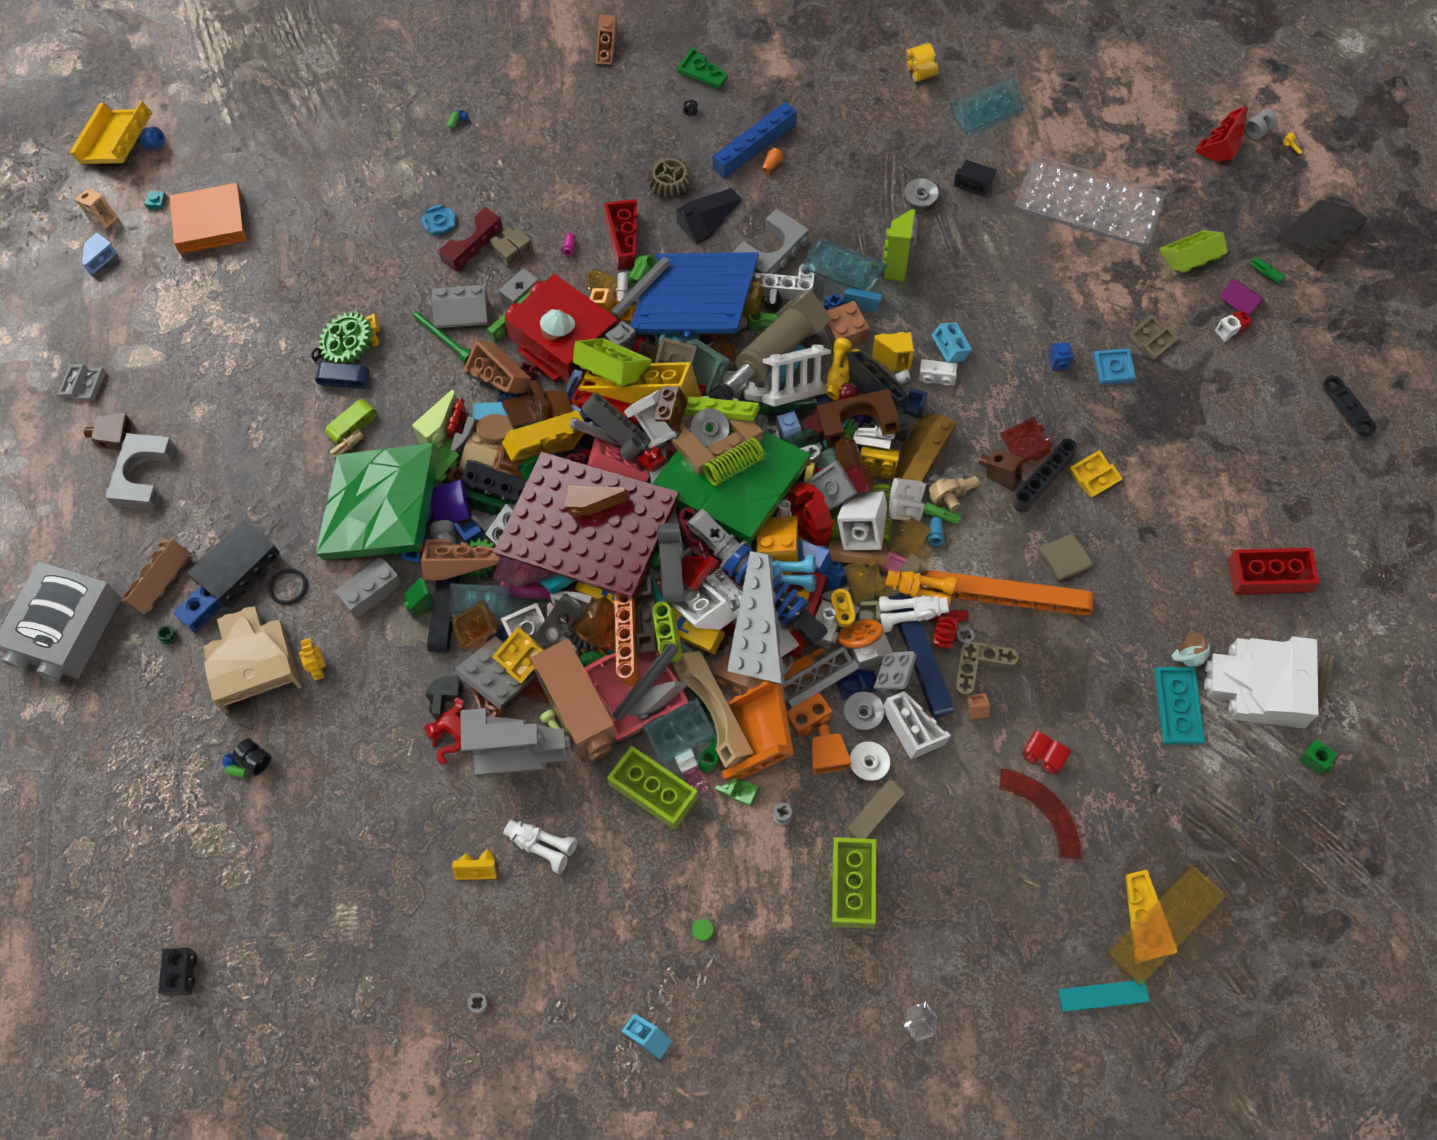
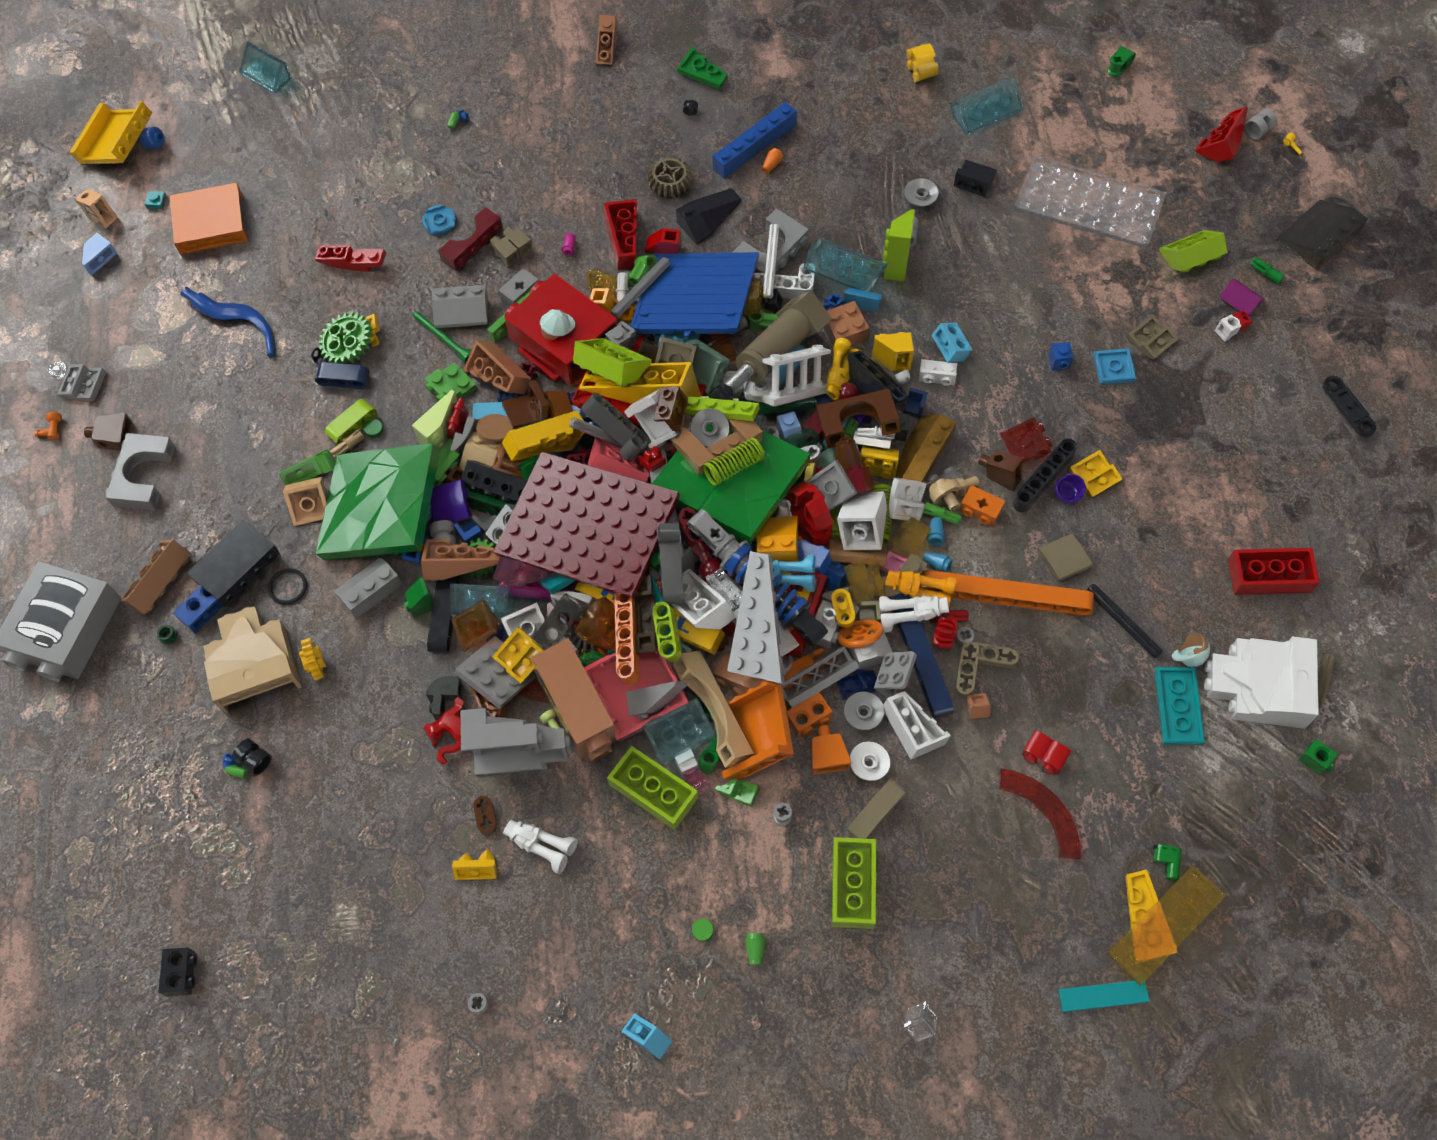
slope [564,485,630,517] -> none
medium blue axle [566,370,583,394] -> none
dark grey axle [612,643,679,721] -> none
red wing [681,556,718,591] -> none
none -> orange piece [34,412,62,440]
none -> clear plate [48,361,67,379]
none -> blue animal [180,287,275,357]
none -> clear light blue slope [239,41,292,93]
none -> bright green plate [279,449,336,485]
none -> light nougat slope [283,477,328,526]
none -> red slope [315,245,386,272]
none -> green tile [364,419,383,438]
none -> bright green plate [425,362,477,401]
none -> reddish brown beam [474,796,497,836]
none -> red slope [645,228,682,254]
none -> bright green cone [745,933,766,964]
none -> white axle [763,224,779,299]
none -> dark azure cone [923,551,953,572]
none -> orange brick [959,485,1005,527]
none -> dark purple hair [1054,473,1086,504]
none -> black axle [1086,583,1163,658]
none -> green piece [1107,46,1136,77]
none -> green piece [1153,844,1181,881]

